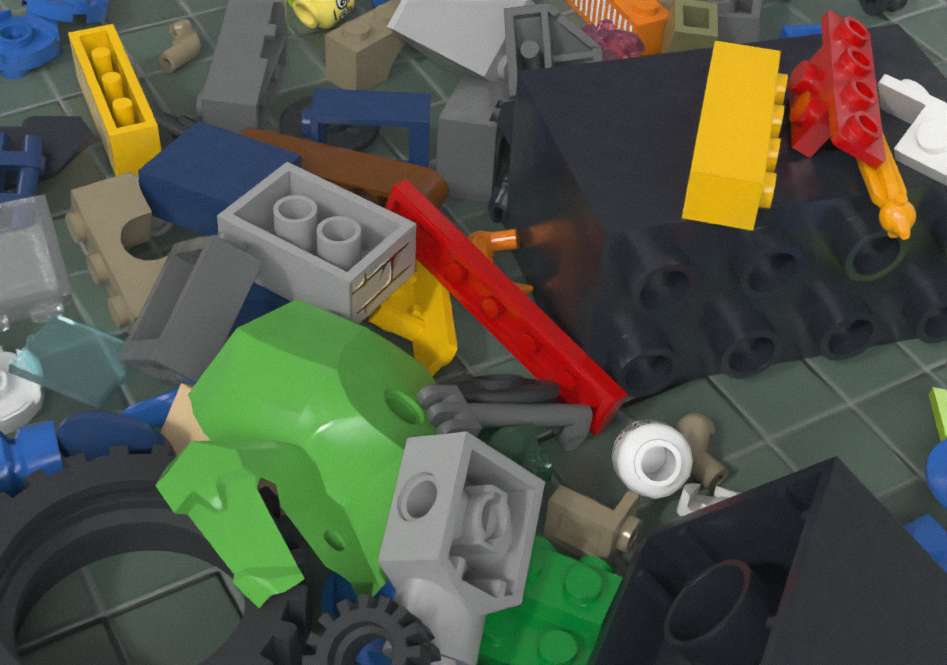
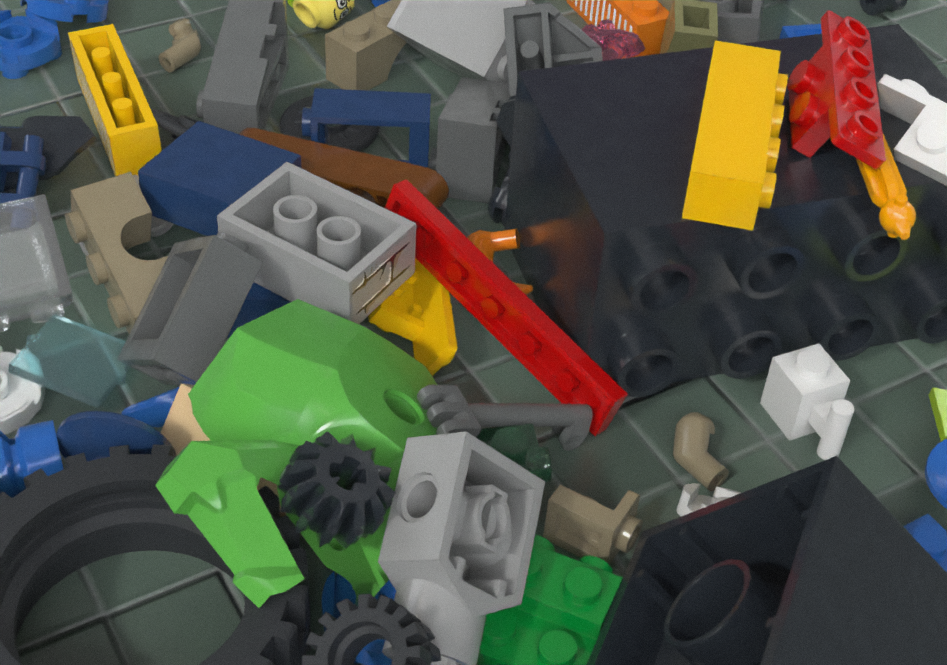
black wheel [445,374,561,404] -> none
white head [612,419,693,499] -> none
none -> black gear [277,431,396,549]
none -> white brick [760,344,854,460]

